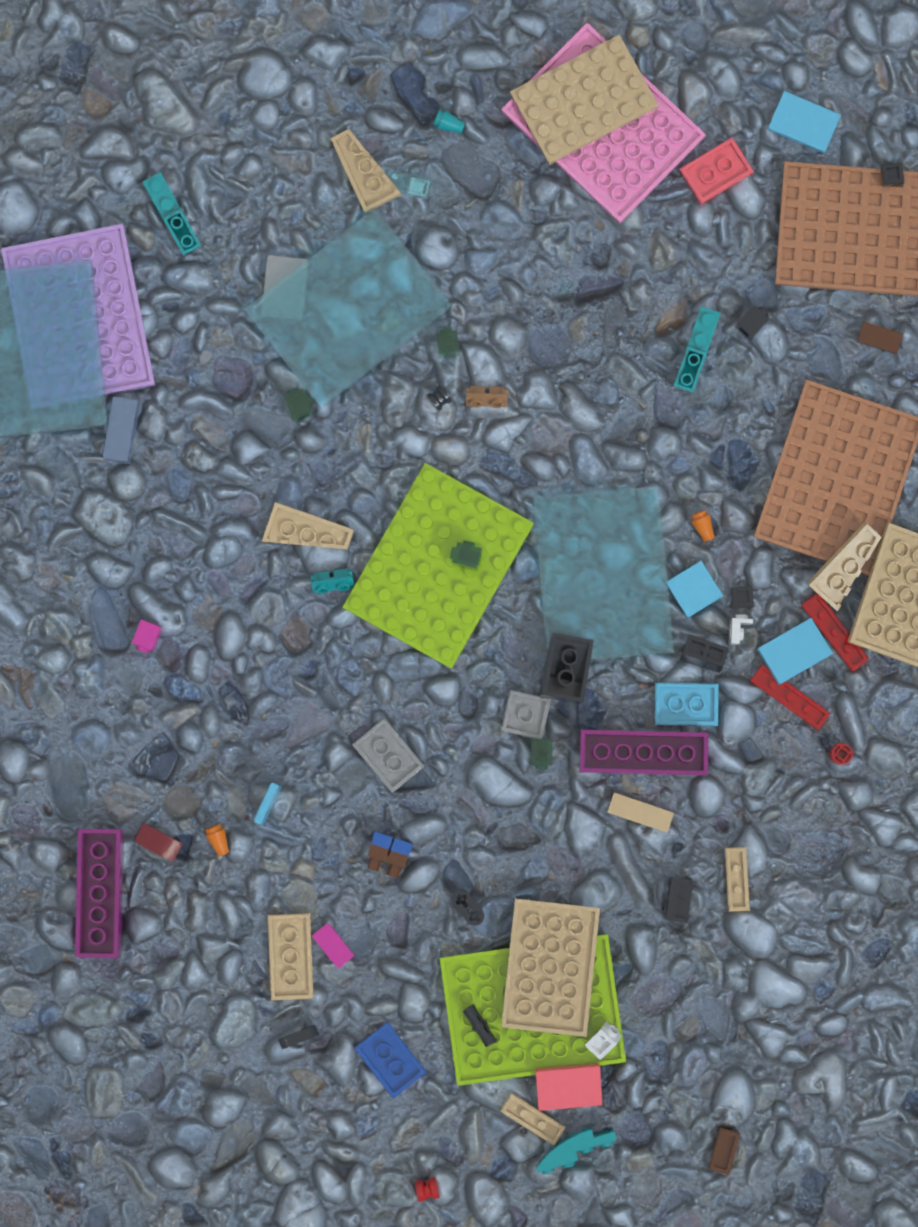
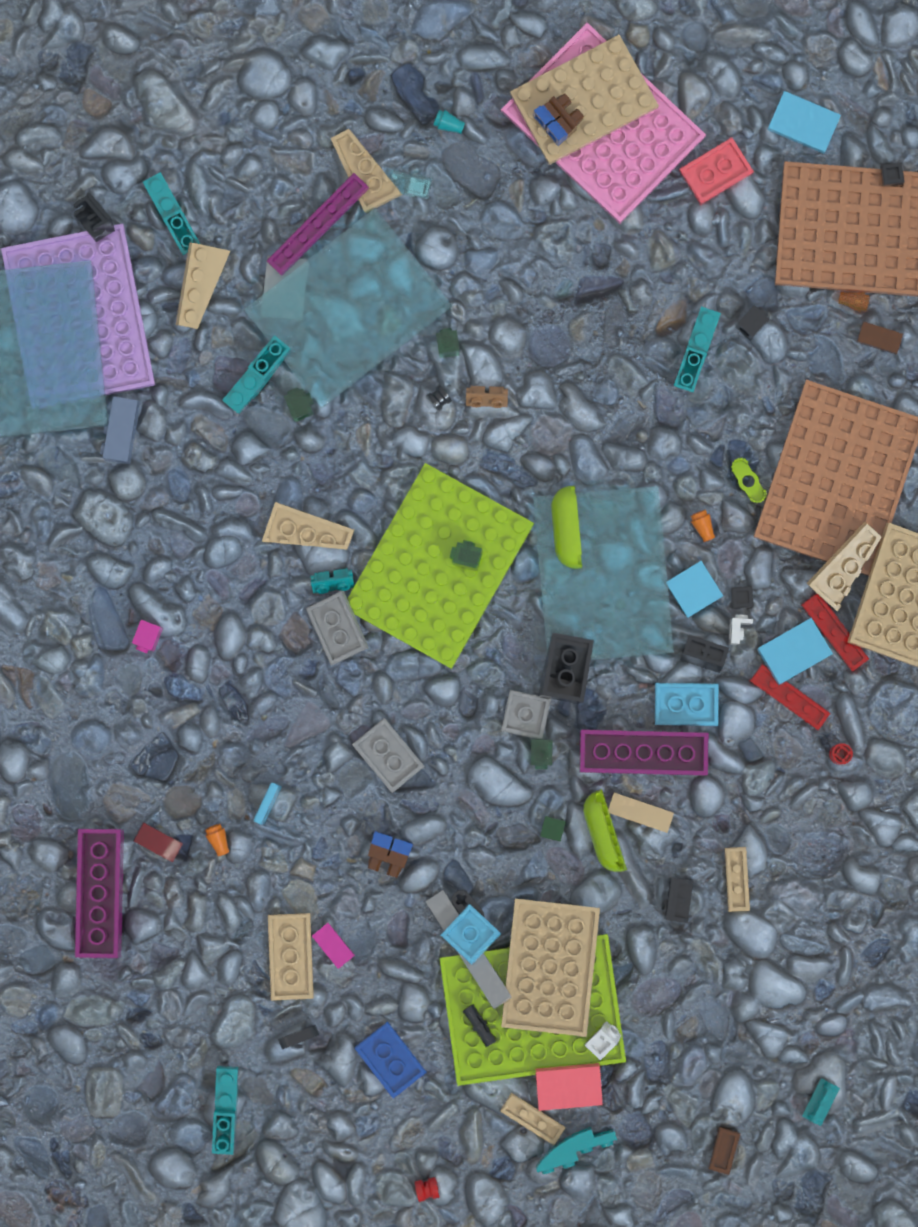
none -> black hinge [73,192,115,242]
none -> tan wing [176,243,230,329]
none -> teal slope [212,1066,239,1155]
none -> teal slope [222,335,291,414]
none -> magenta tile [266,173,369,276]
none -> light grey tile [306,591,369,666]
none -> light grey tile [425,890,512,1009]
none -> medium azure tile [441,904,501,965]
none -> hips [533,93,584,146]
none -> dark green tile [540,816,566,842]
none -> lime brick [551,485,582,569]
none -> lime brick [583,789,627,872]
none -> lime piece [731,458,767,503]
none -> teal hinge [802,1078,840,1126]
none -> clear orange cone [838,292,870,313]

